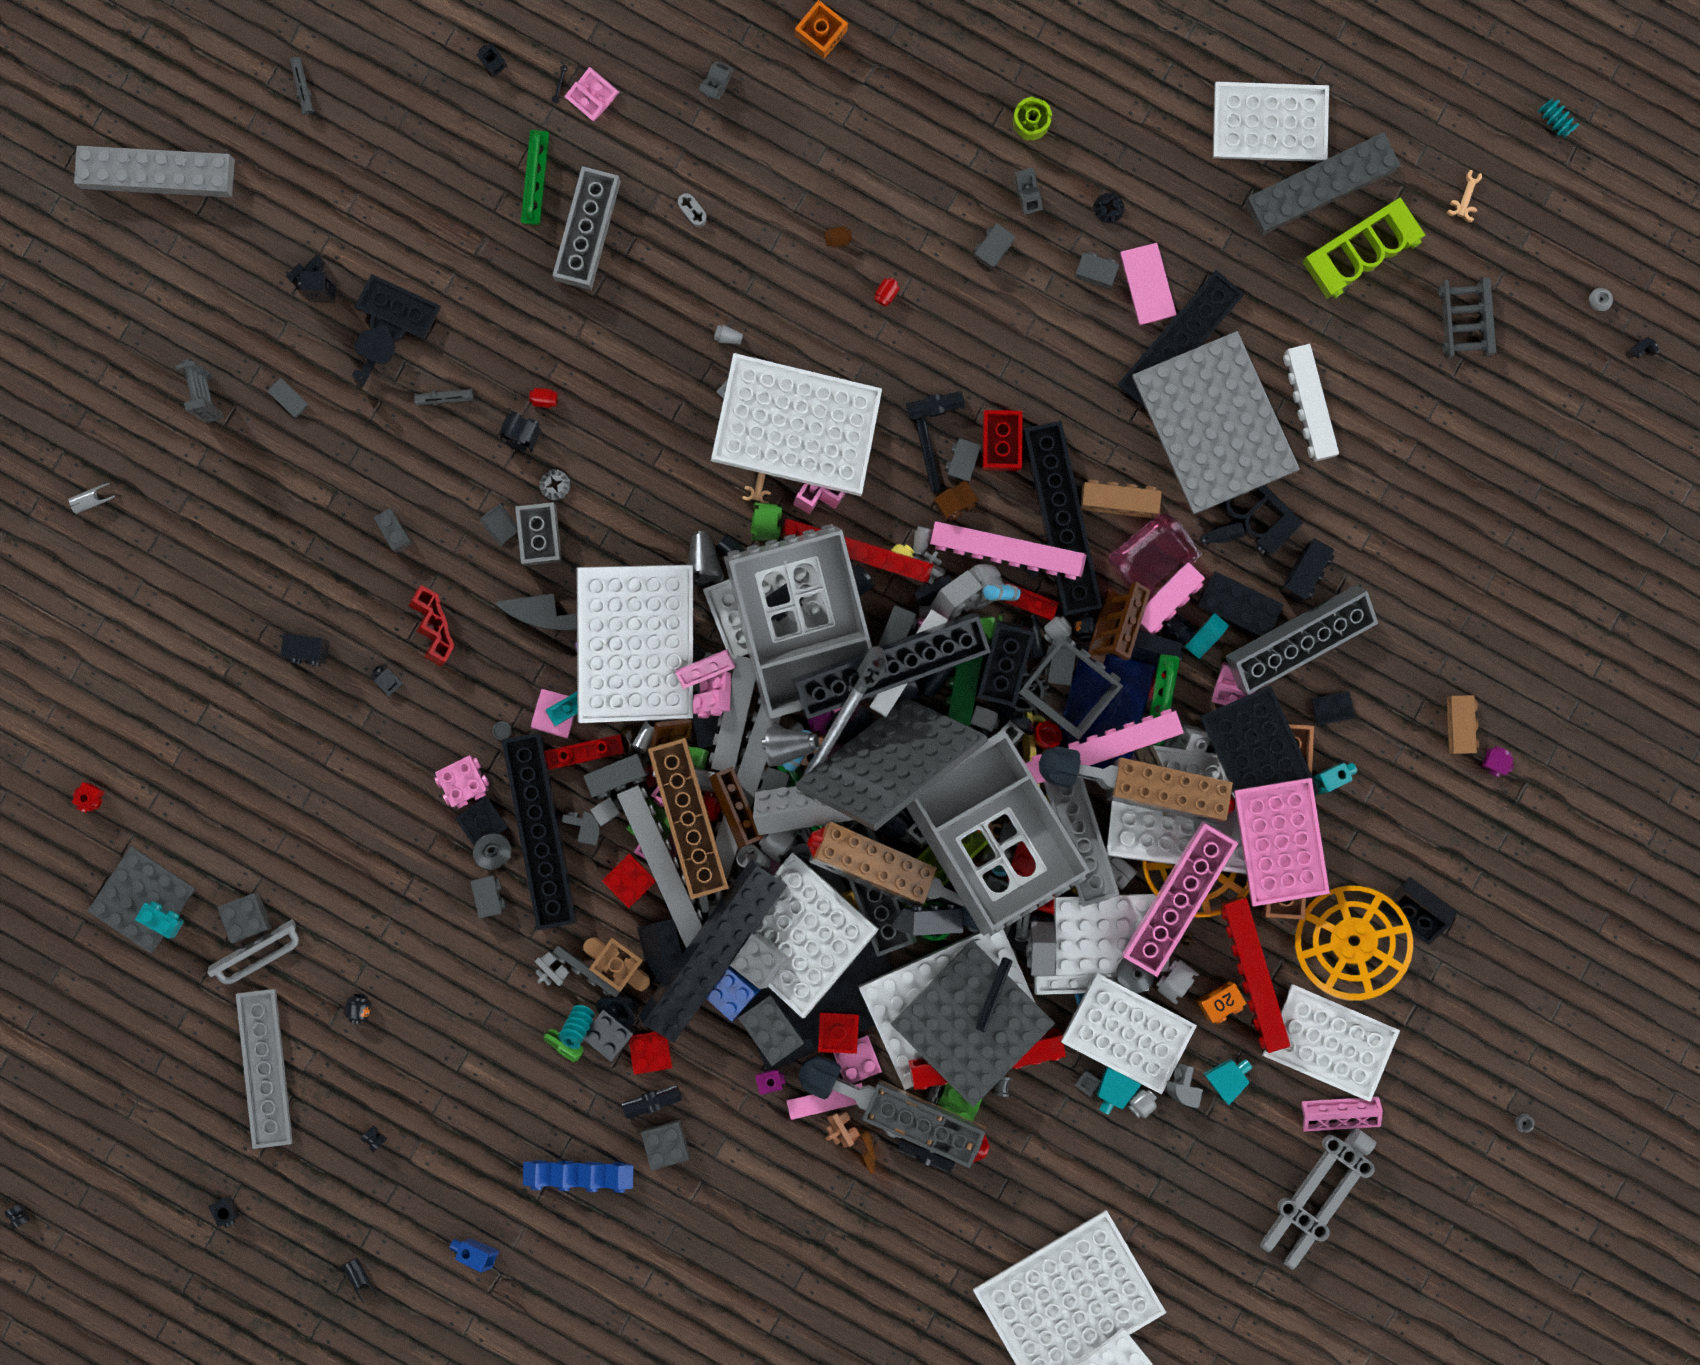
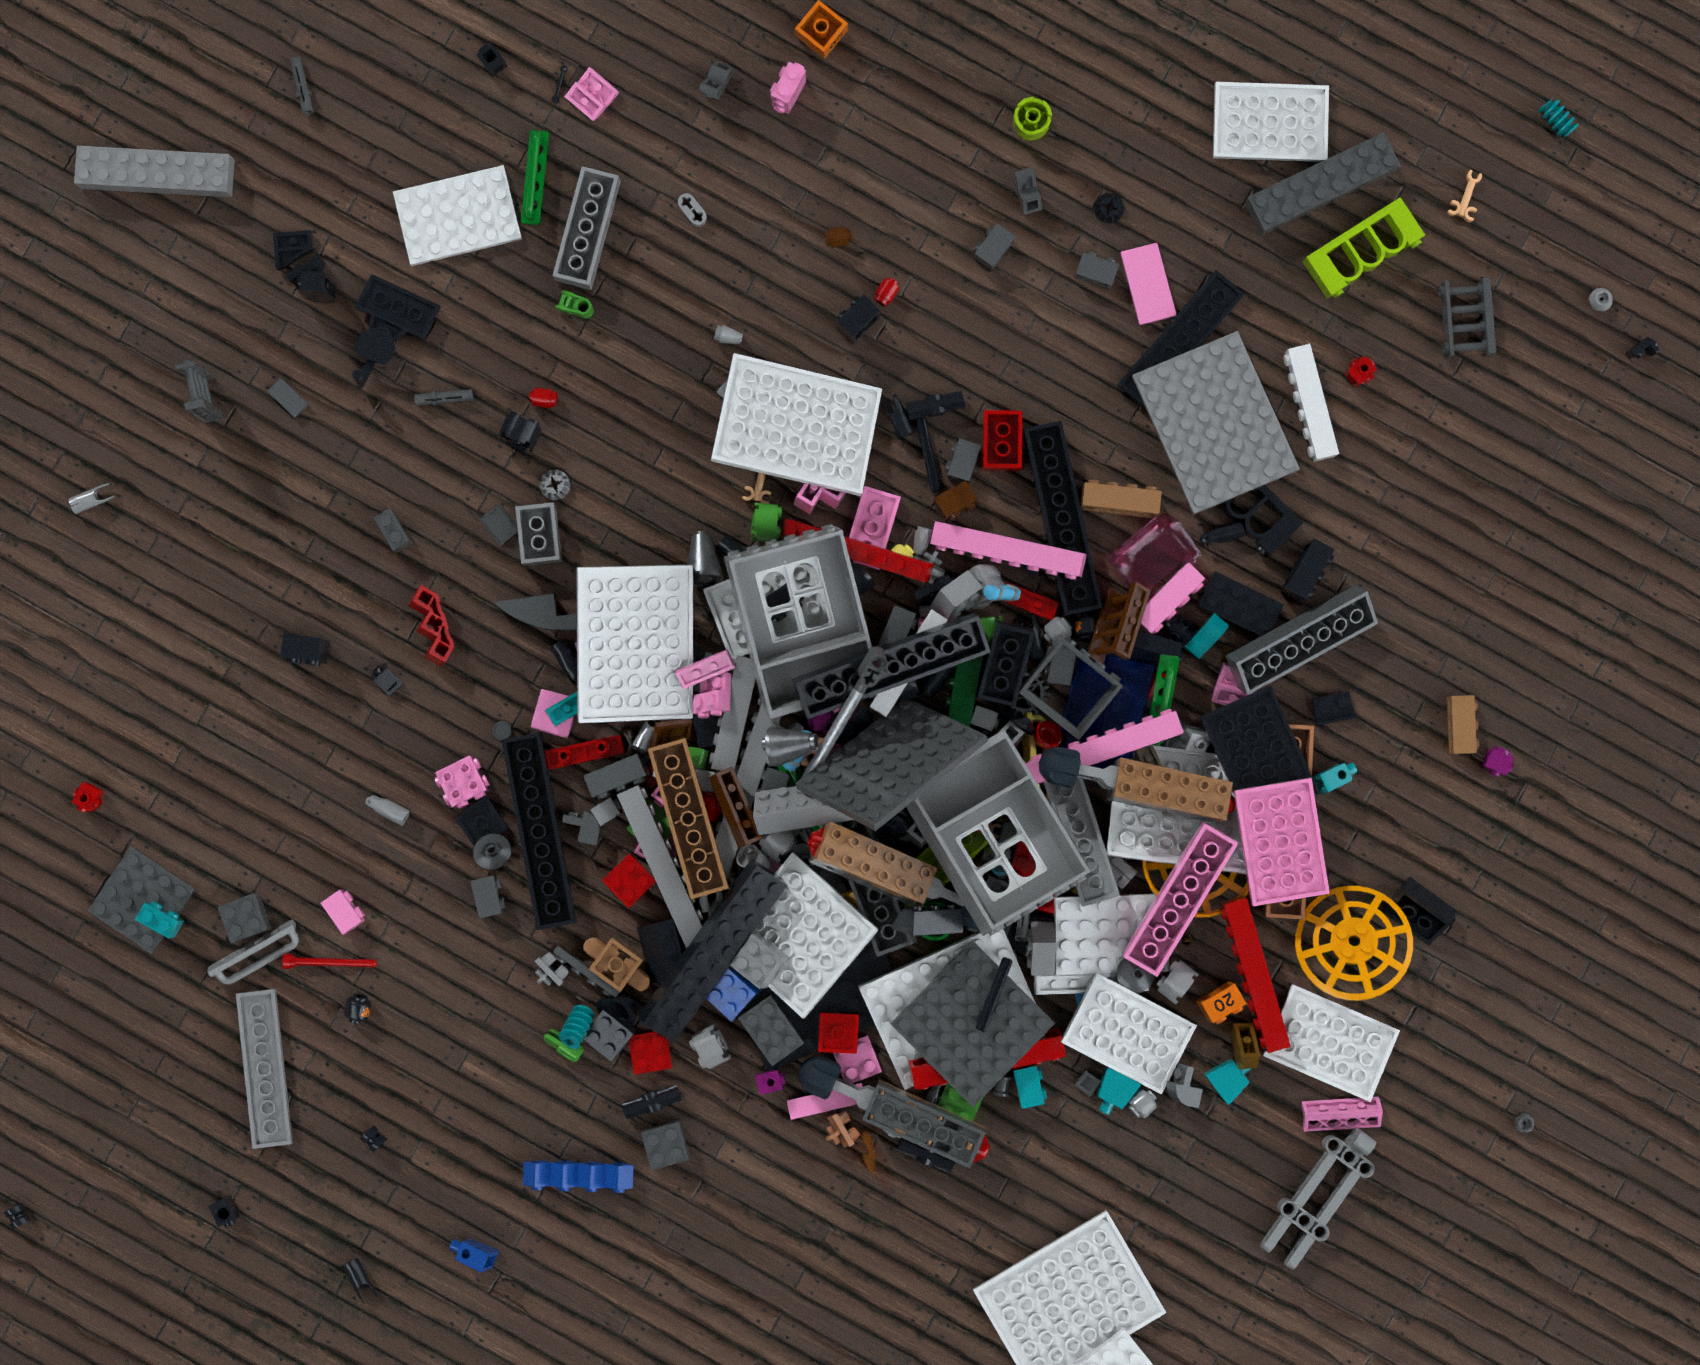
none -> black wing [273,230,314,271]
none -> red piece [282,953,377,969]
none -> bright pink brick [321,889,365,935]
none -> light grey piece [365,795,410,826]
none -> white plate [393,165,522,266]
none -> black piece [550,639,577,683]
none -> bright green piece [555,290,594,319]
none -> light grey brick [689,1024,731,1069]
none -> bright pink brick [770,62,806,114]
none -> black brick [837,295,880,345]
none -> bright pink plate [849,486,901,570]
none -> black piece [883,394,914,439]
none -> teal brick [1013,1065,1047,1109]
none -> pearl gold brick [1230,1022,1261,1069]
none -> red brick [1344,356,1377,388]

